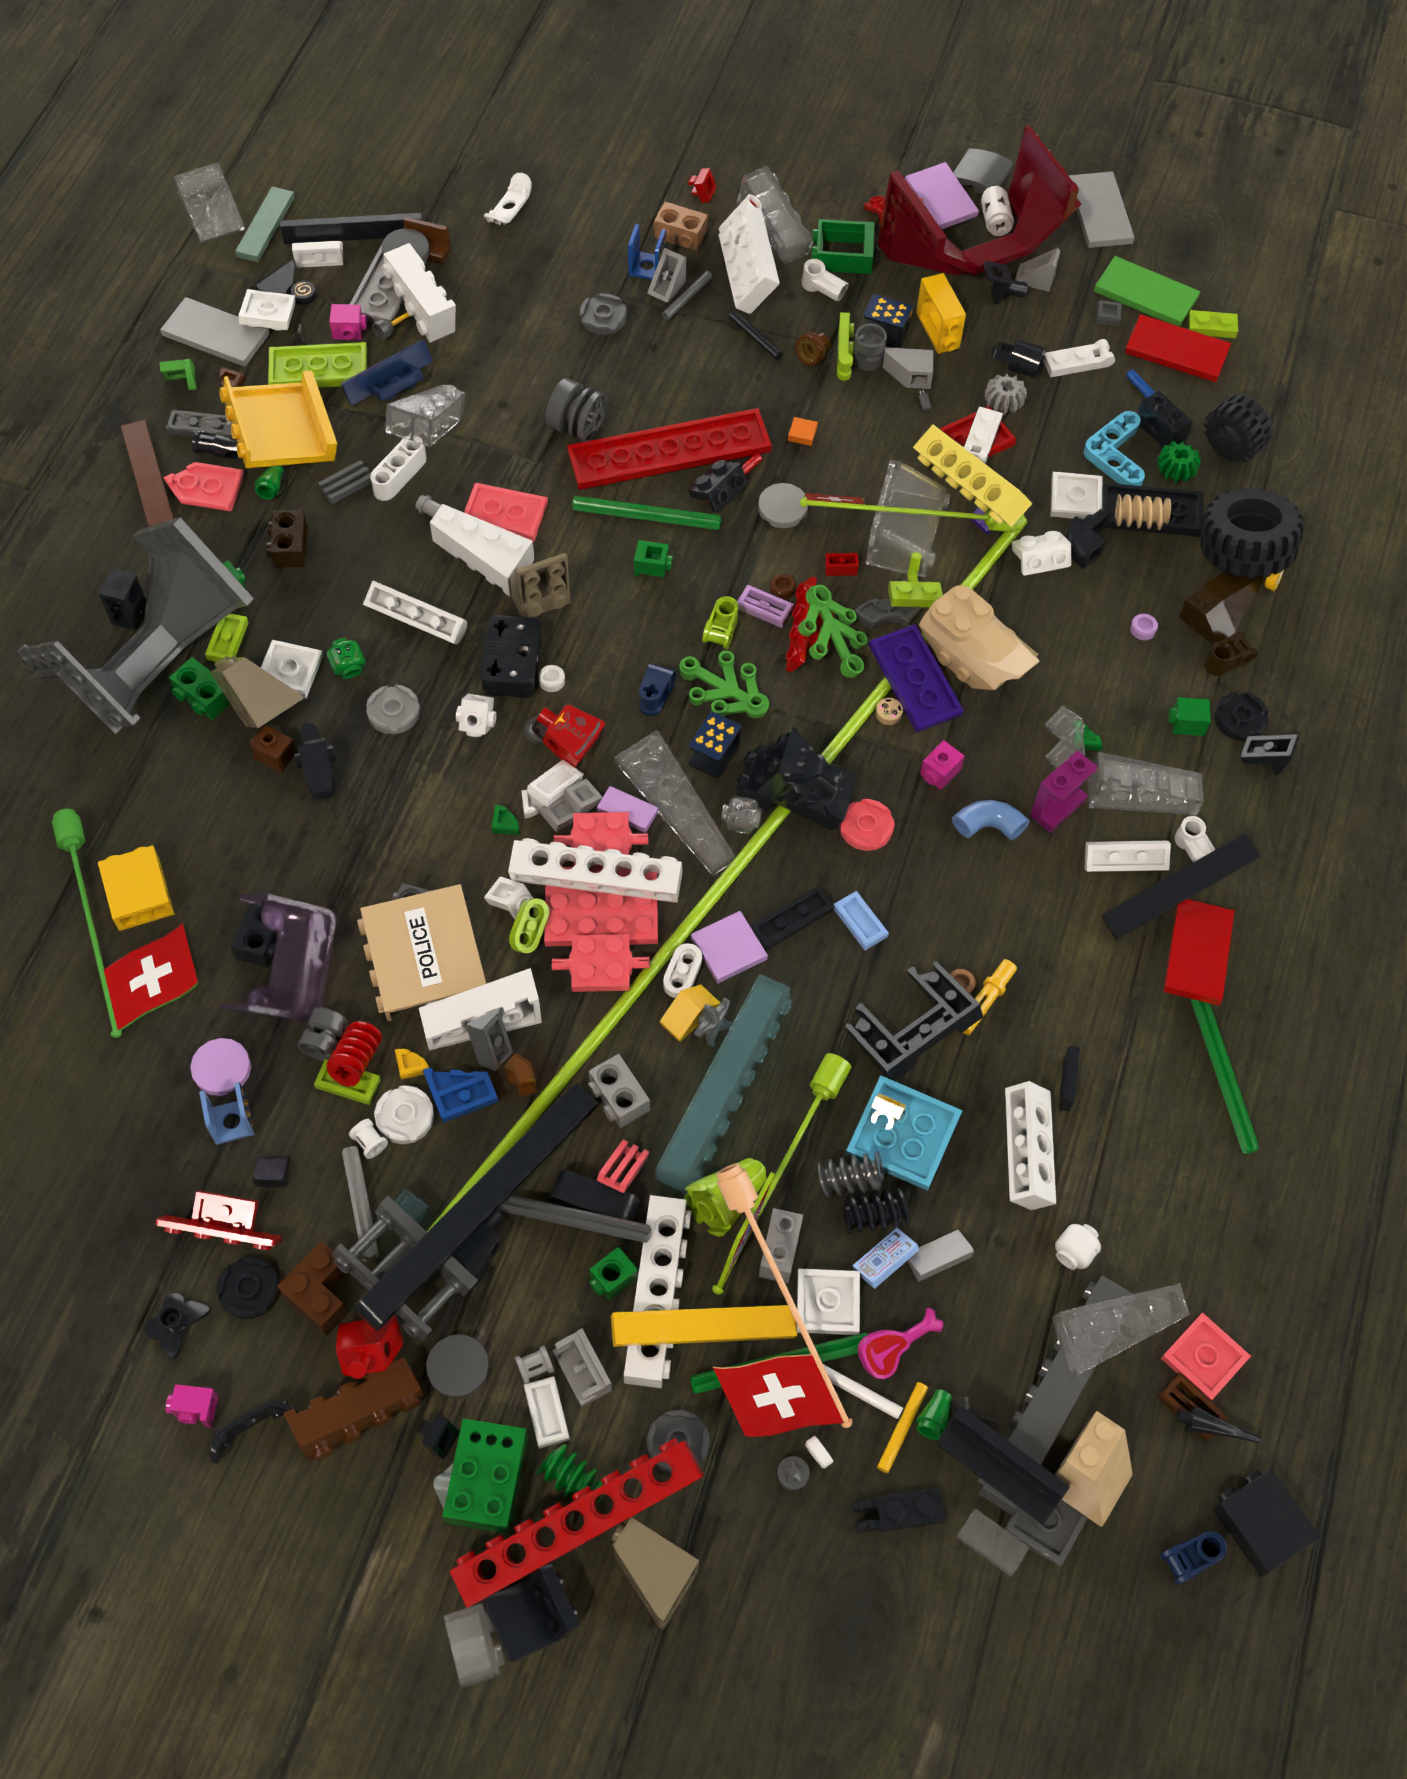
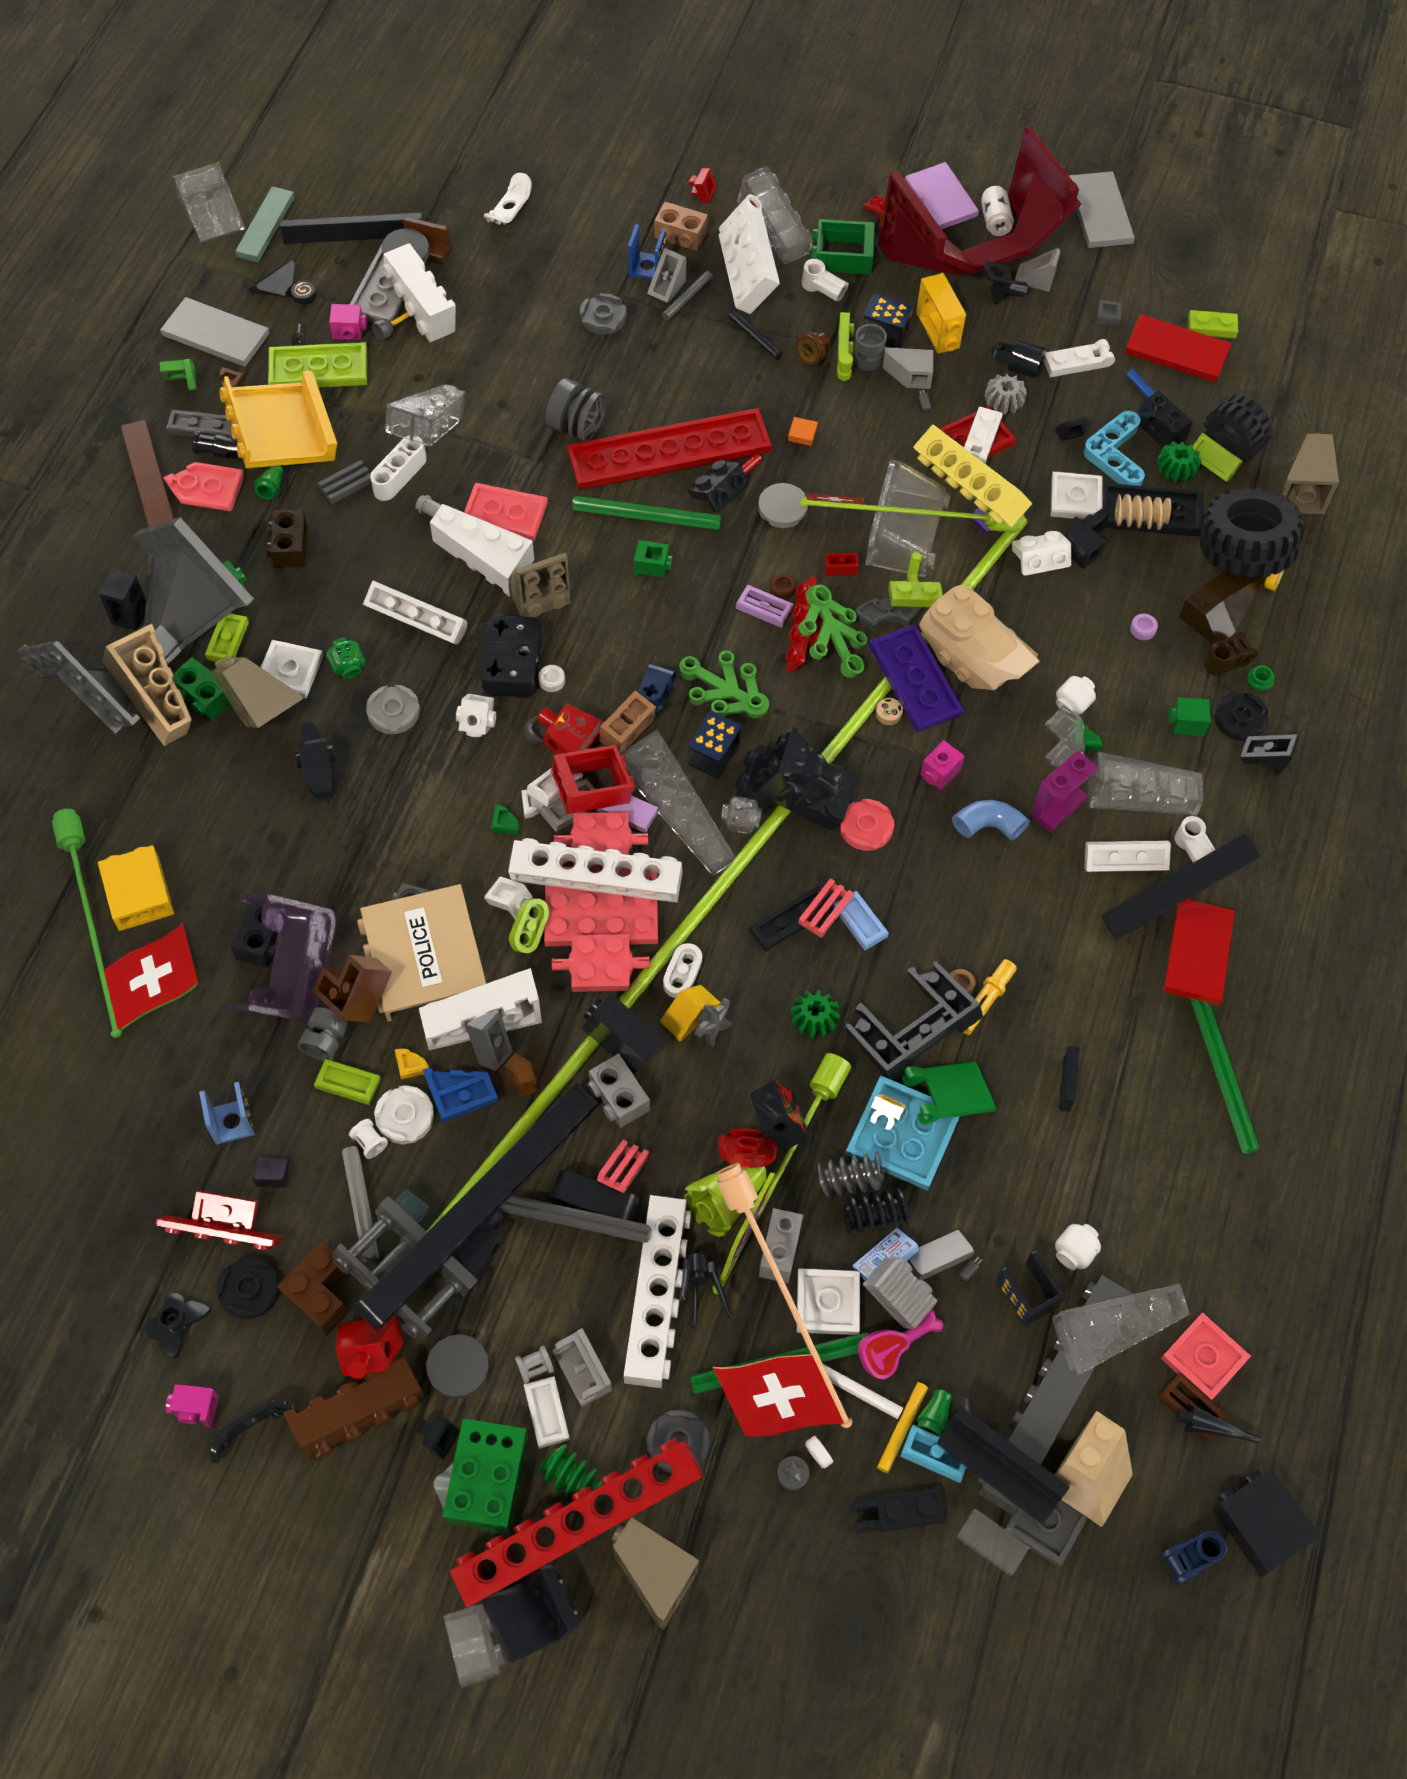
lavender tile [190,1038,251,1096] -> none
white plate [239,289,295,330] -> none
reddish brown brick [250,725,296,773] -> none
white panel [292,241,343,268] -> none
red piece [326,1021,382,1087] -> none
dark blue bracket [341,340,432,405] -> none
green brick [589,1247,638,1301] -> none
yellow tile [611,1305,797,1347] -> none
clear light blue brick [655,974,793,1194] -> none
lavender tile [691,911,768,983] -> none
lime piece [702,596,738,649] -> none
slope [953,148,1013,194] -> none
white brick [1005,1081,1056,1210] -> none
bright green tile [1094,256,1201,327] -> none
none -> tan wedge [102,624,192,746]
none -> reddish brown brick [312,955,392,1023]
none -> red window [551,744,635,814]
none -> black brick [581,993,664,1074]
none -> medium nougat brick [599,690,656,755]
none -> black plant [680,1253,732,1328]
none -> red tile [718,1128,778,1168]
none -> black torso [750,1080,810,1151]
none -> green gear [791,989,840,1040]
none -> coral tile [798,878,854,938]
none -> light grey brick [863,1258,938,1329]
none -> medium azure brick [900,1425,966,1483]
none -> green flag [902,1062,996,1125]
none -> dark grey piece [959,1257,982,1281]
none -> black piece [996,1250,1066,1326]
none -> black slope [1055,416,1088,441]
none -> white head [1056,676,1096,715]
none -> lime tile [1193,433,1243,482]
none -> green plate [1247,665,1274,691]
none -> dark tan slope [1280,433,1339,514]

